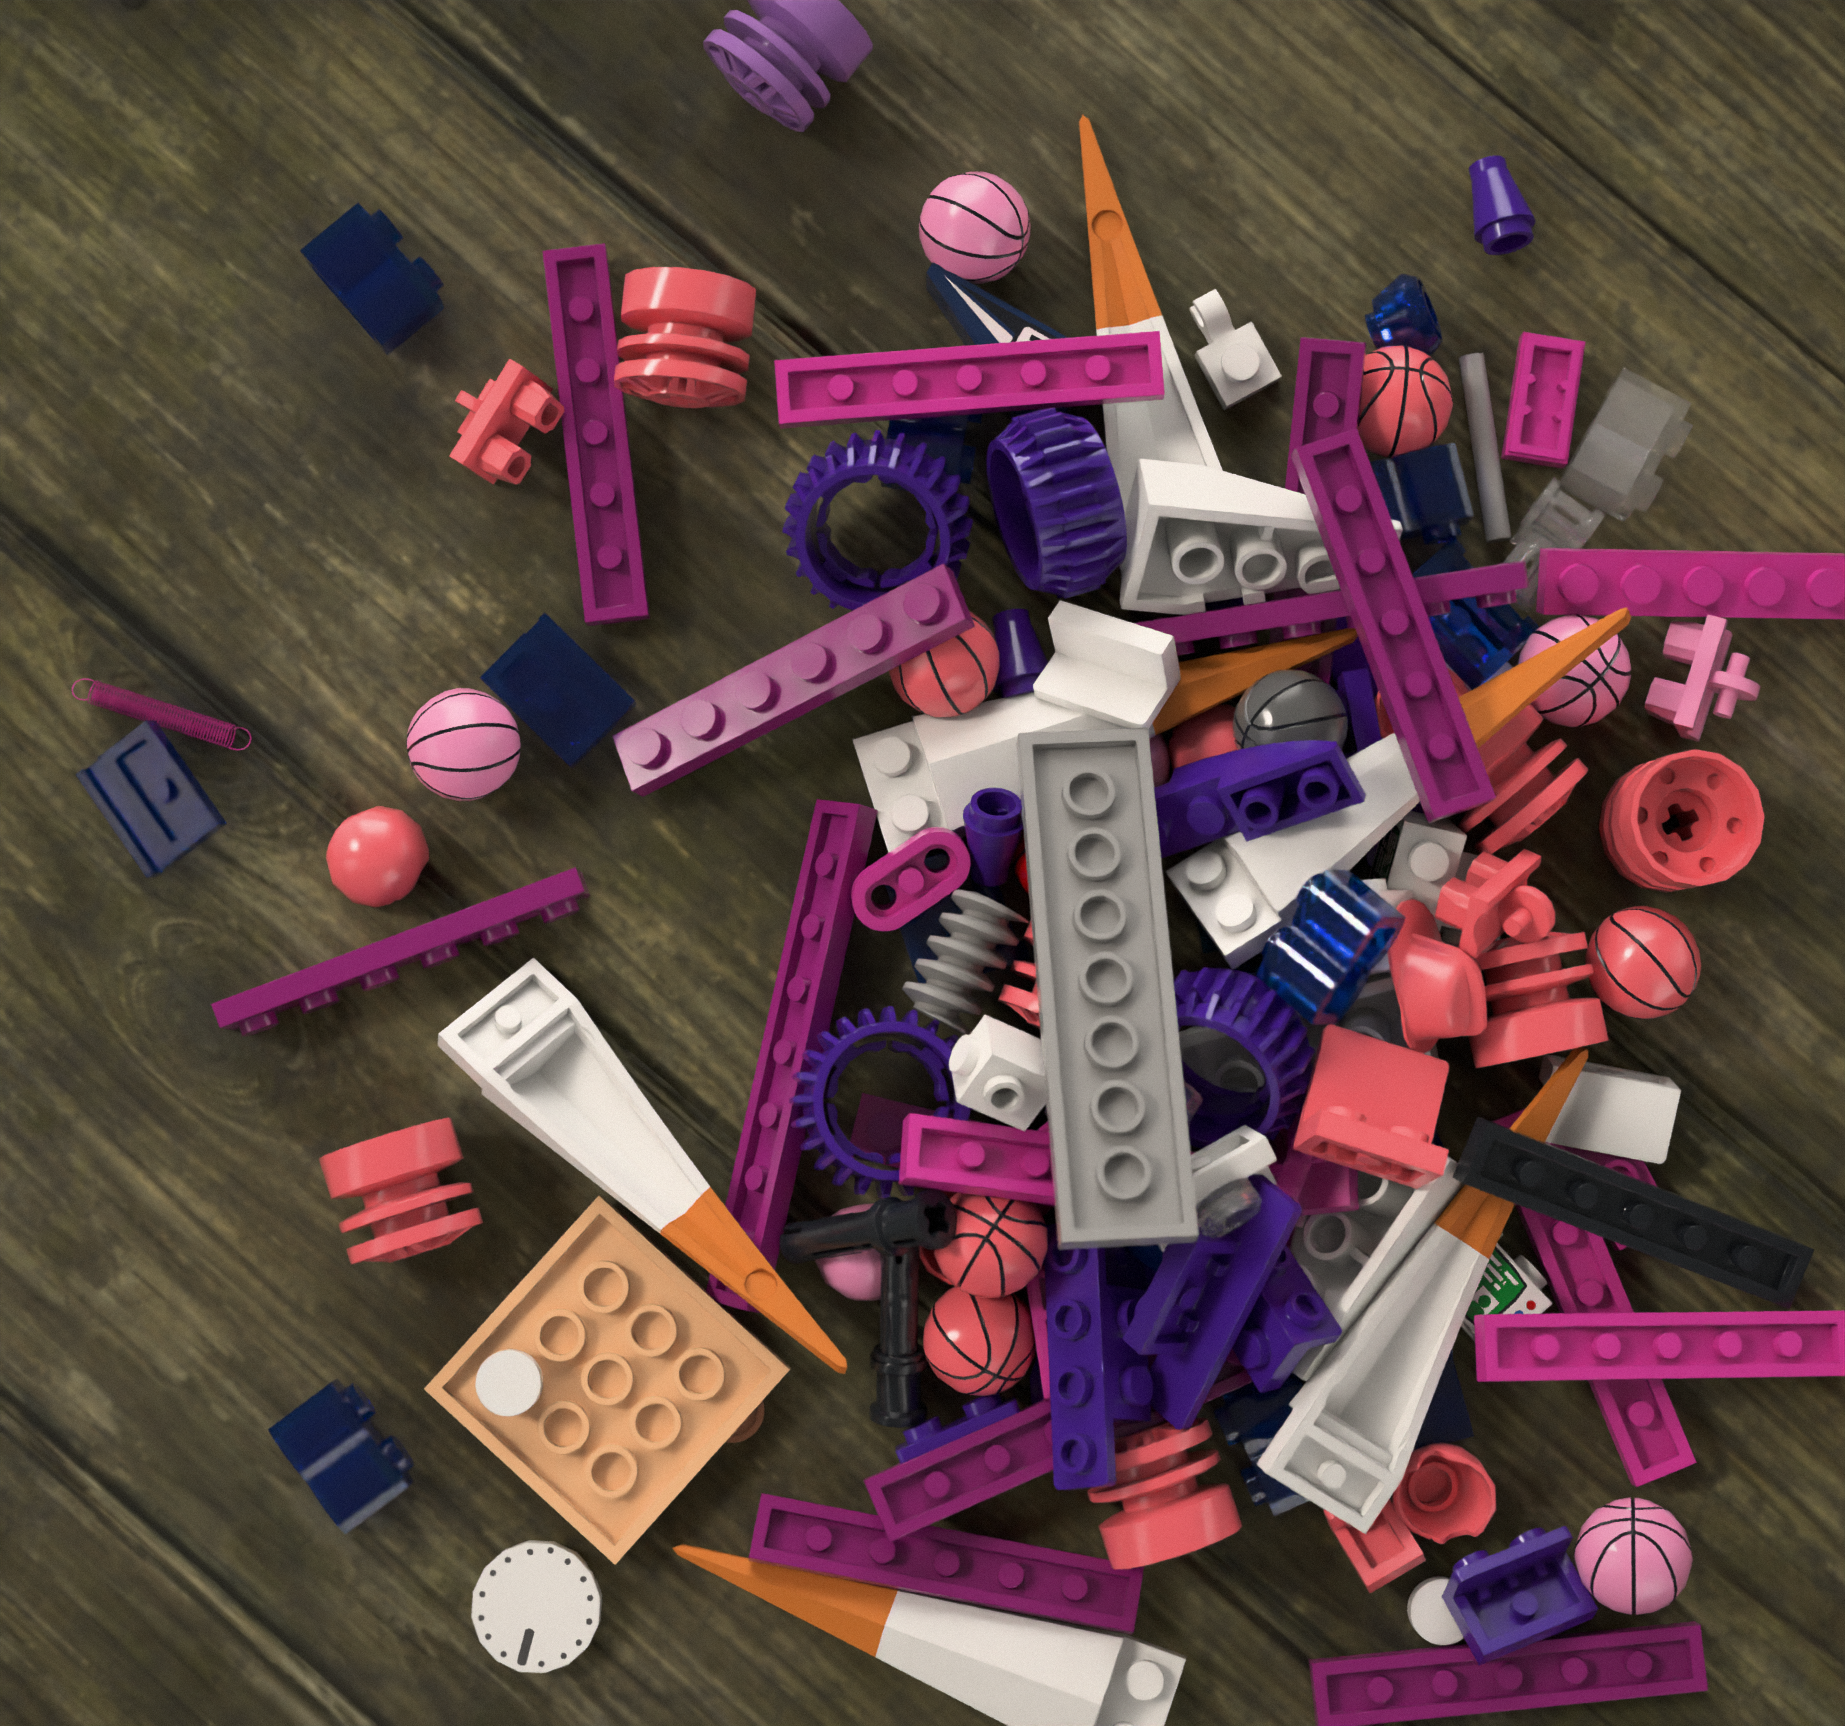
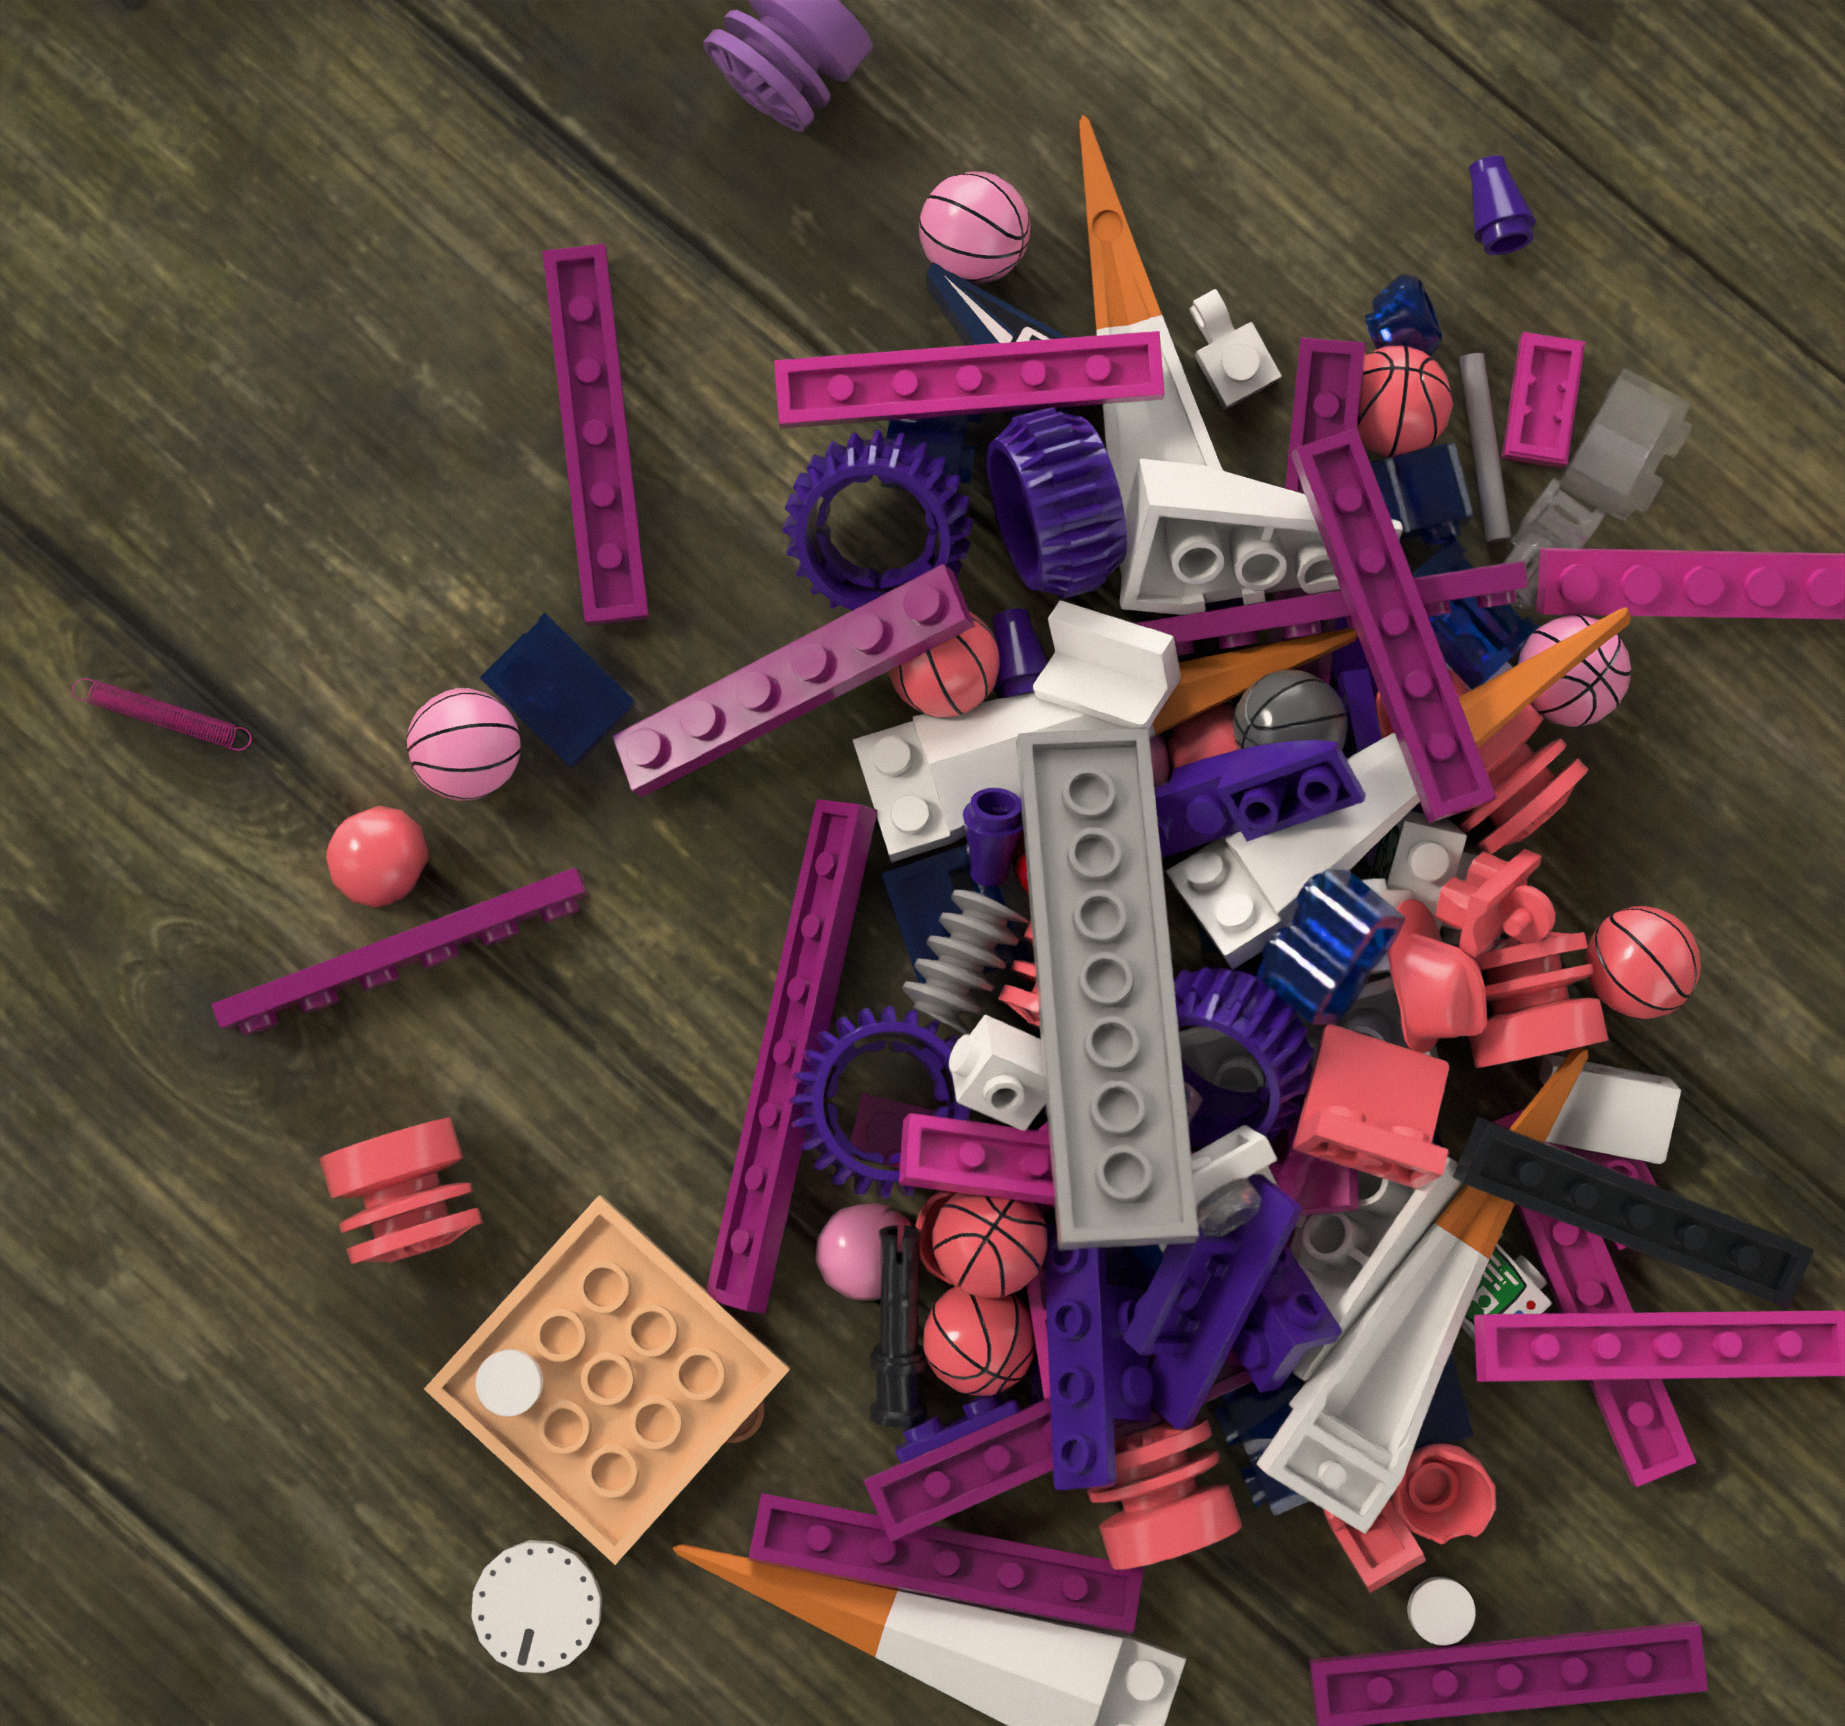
clear blue plate [75,720,227,878] -> none
clear blue brick [268,1378,415,1535] -> none
clear blue brick [300,203,445,356] -> none
white plate [438,958,847,1374] -> none
coral hips [450,359,565,485] -> none
coral wheel [614,267,756,408] -> none
black pin [780,1189,957,1264] -> none
dark pink plate [851,827,970,931] -> none
dark purple bracket [1442,1526,1598,1665] -> none
bright pink piece [1574,1497,1693,1615] -> none
coral wheel [1599,749,1765,893] -> none
bright pink hips [1645,615,1761,742] -> none

